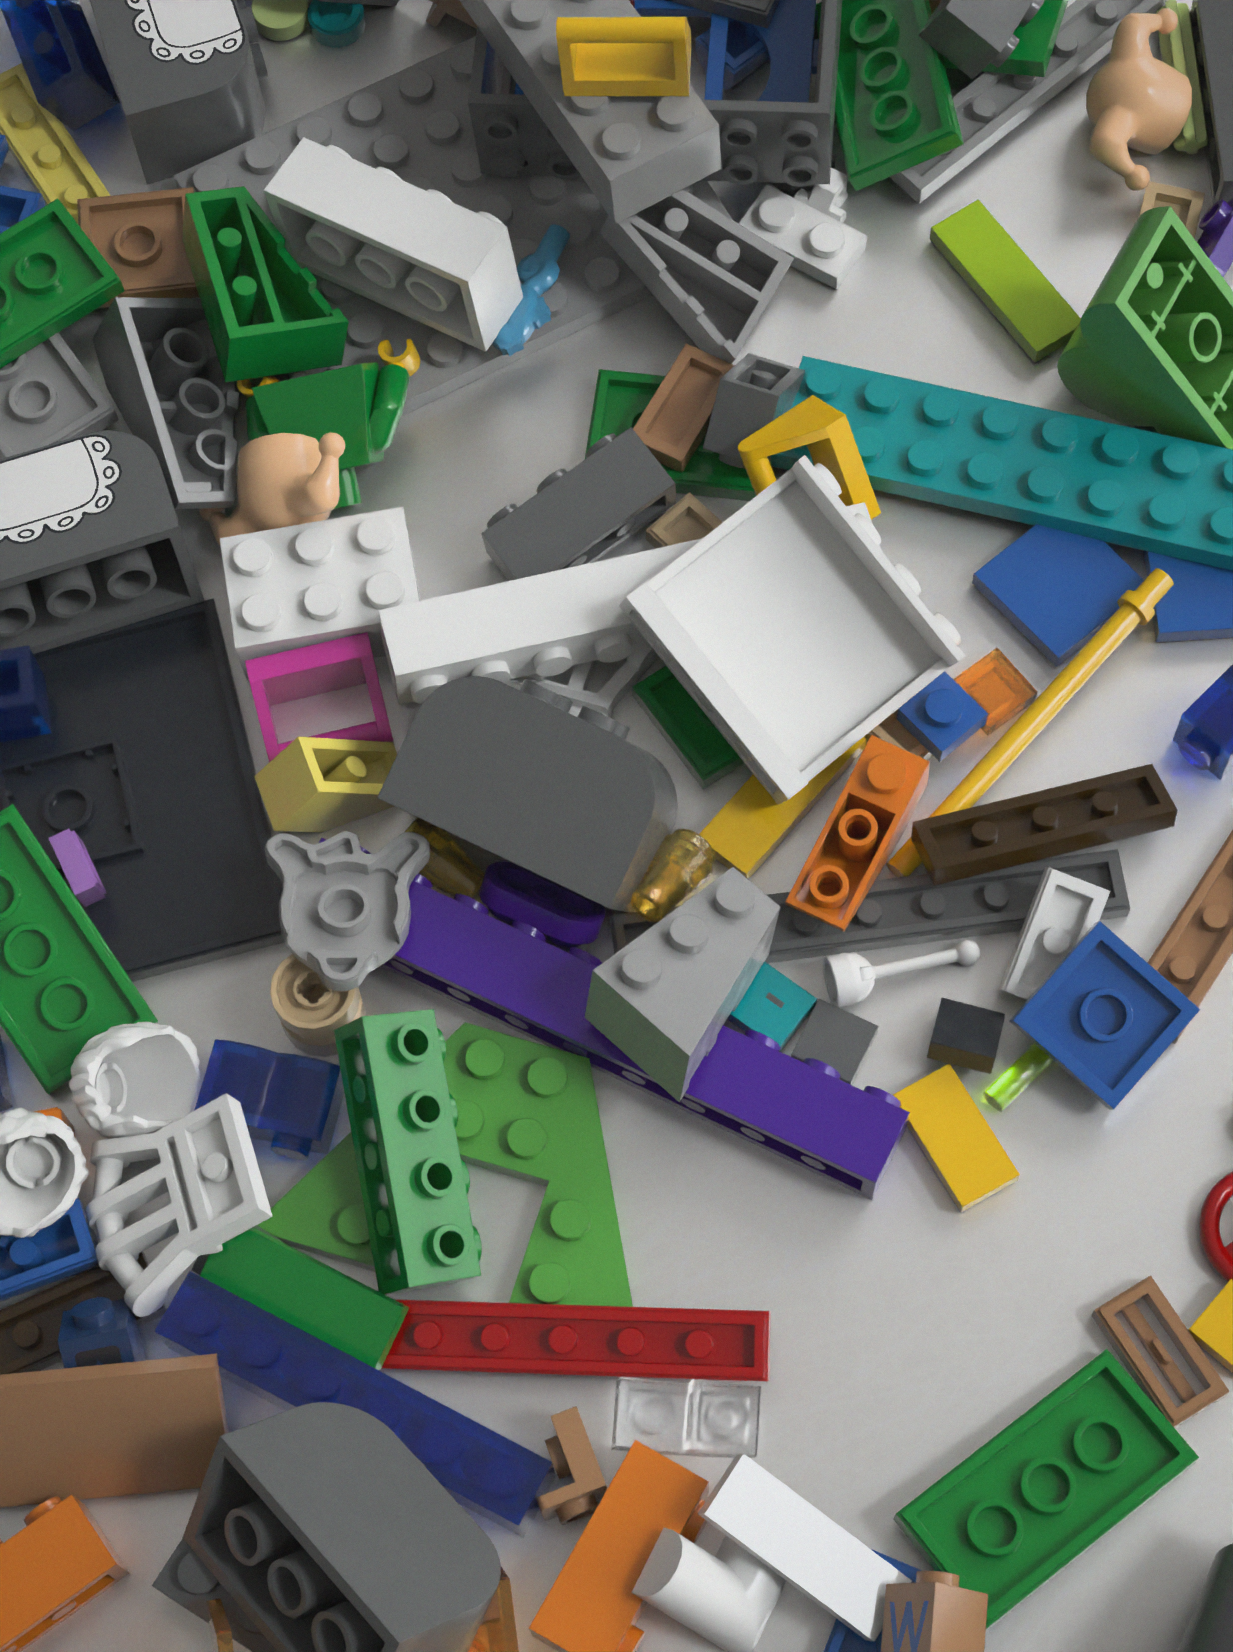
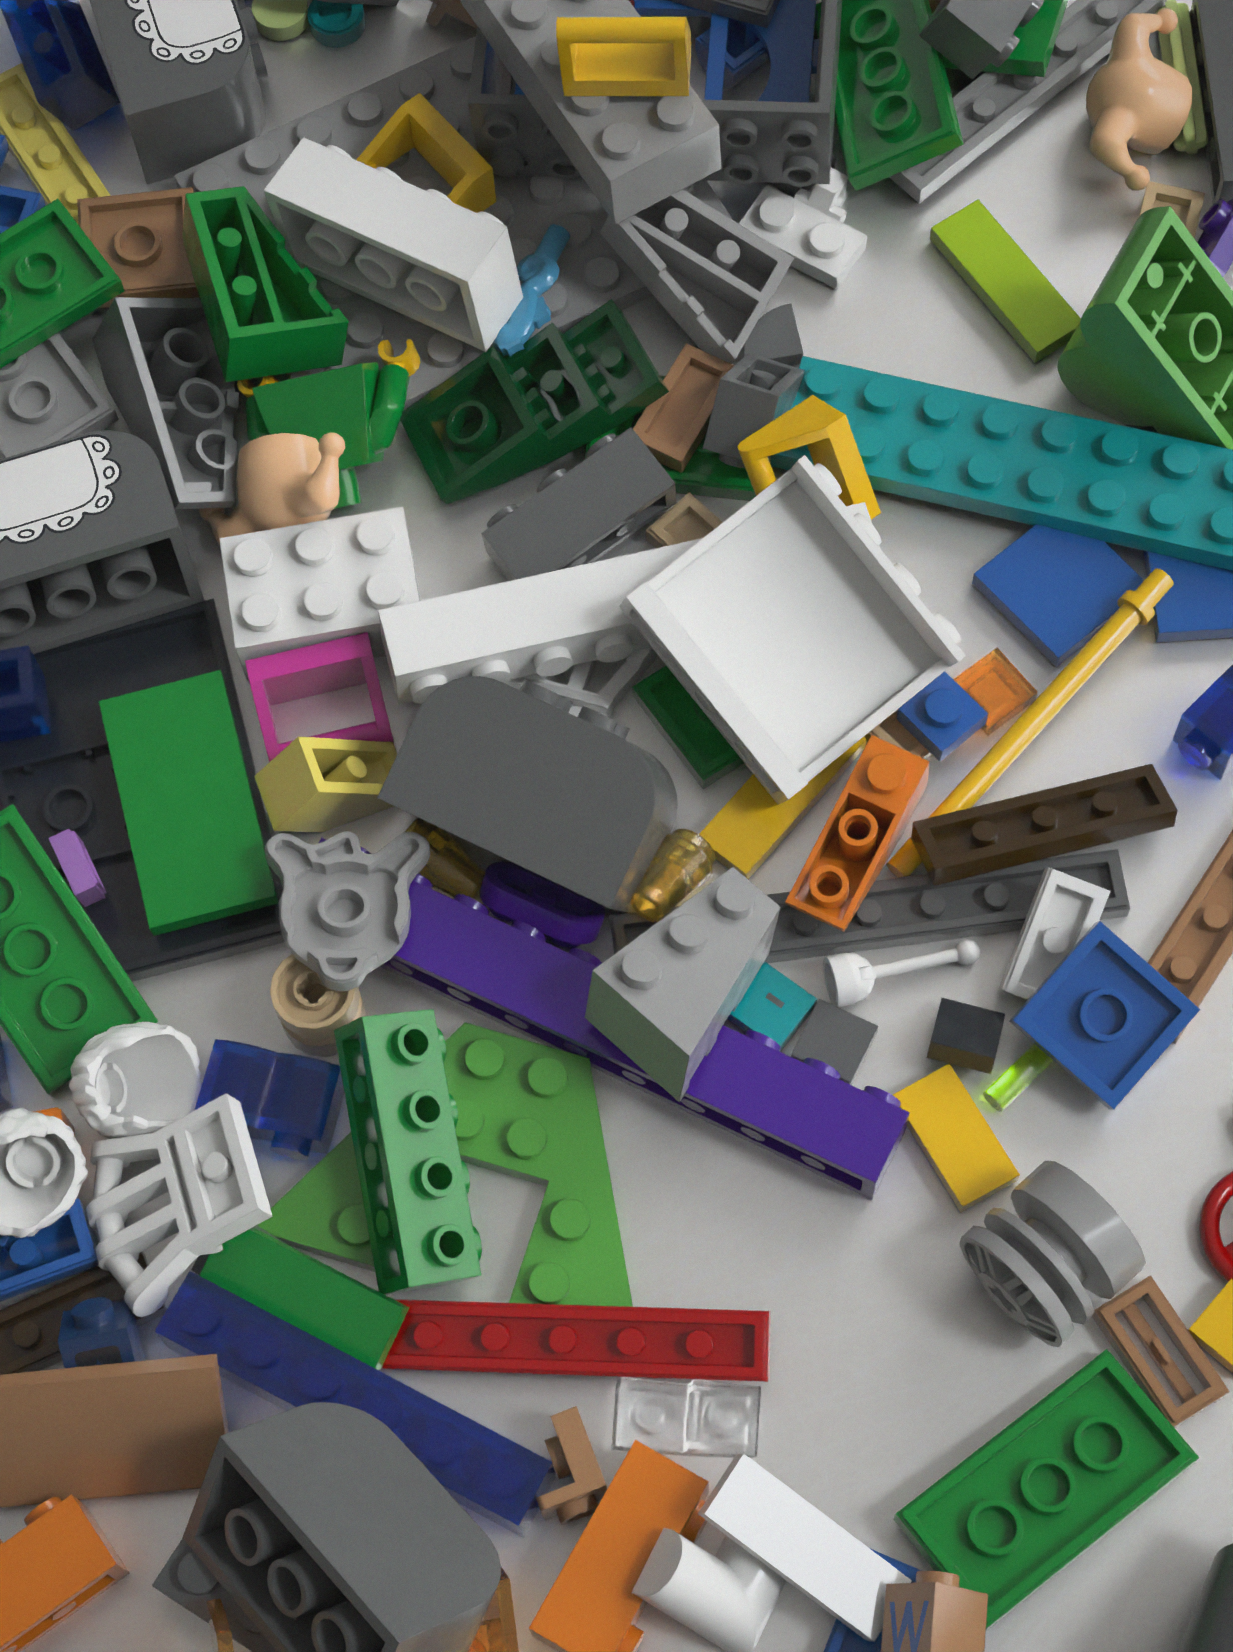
none -> green tile [99,670,279,936]
none -> yellow tile [356,93,496,213]
none -> dark green slope [400,299,669,505]
none -> dark grey tile [744,303,803,366]
none -> light grey wheel [959,1161,1146,1347]

